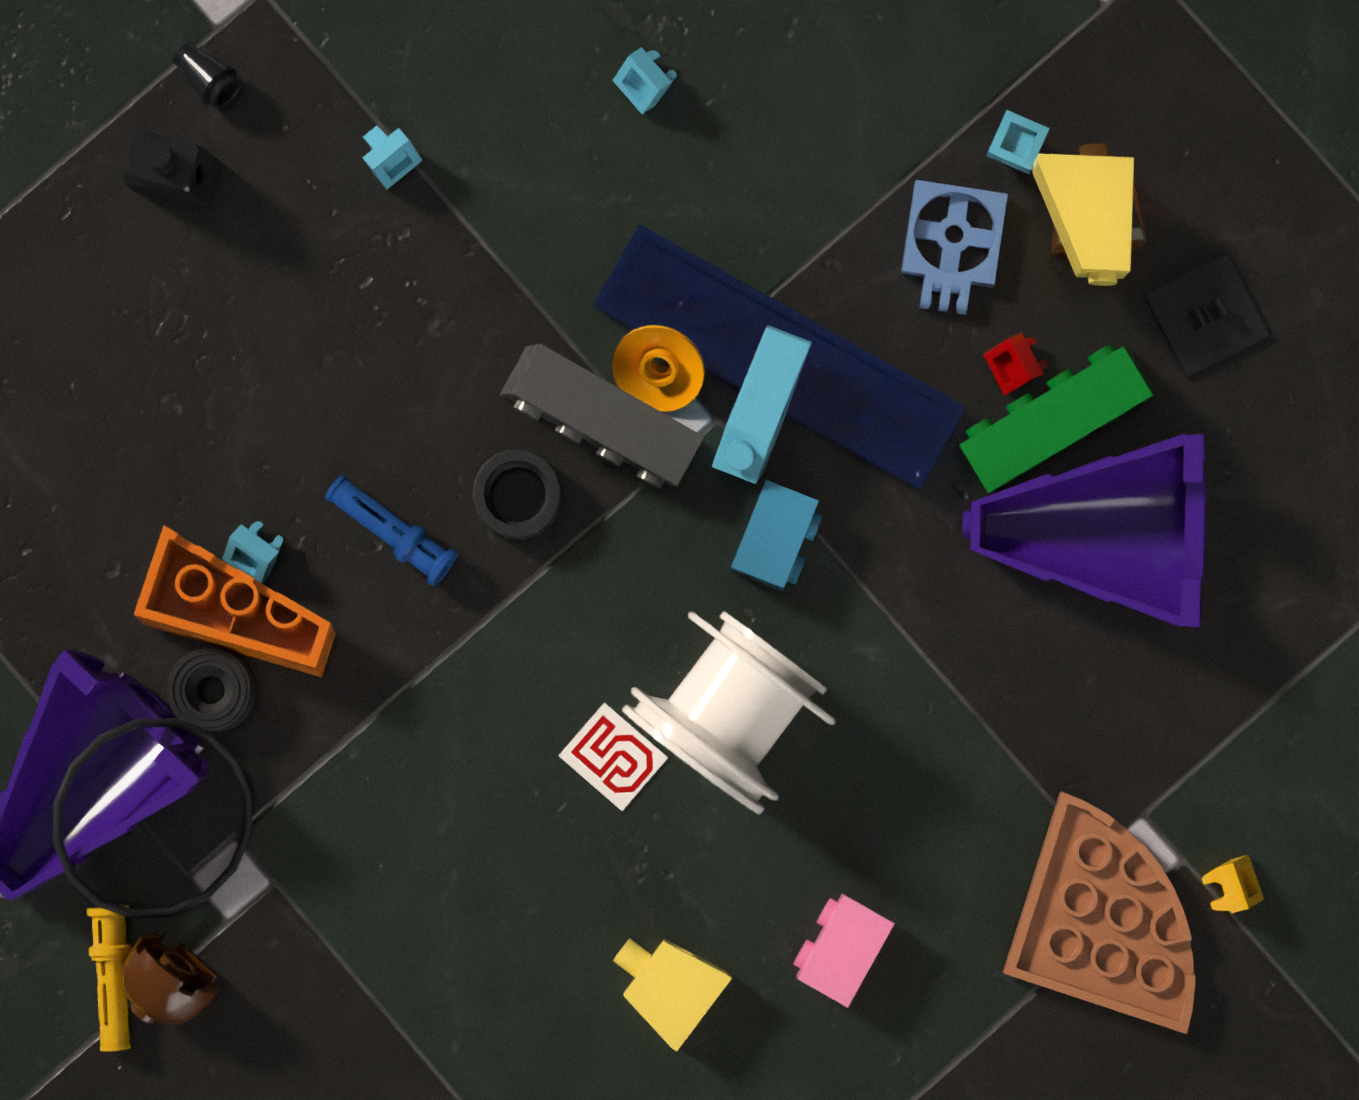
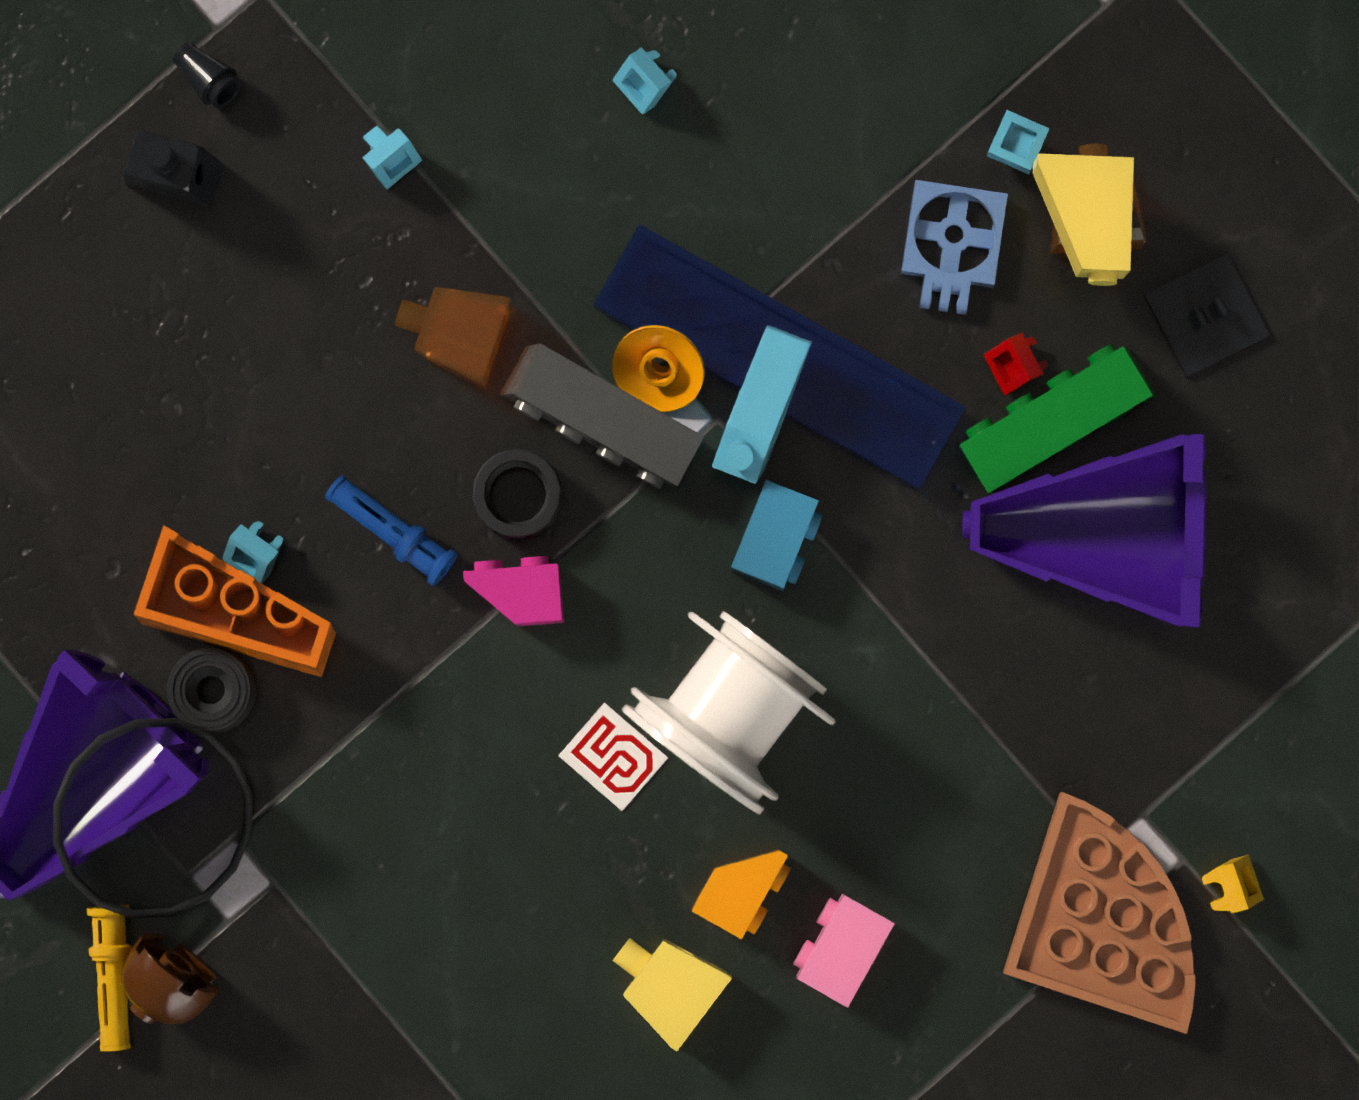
none -> clear orange torso [395,287,513,389]
none -> dark pink slope [463,556,564,627]
none -> light orange slope [691,850,791,940]

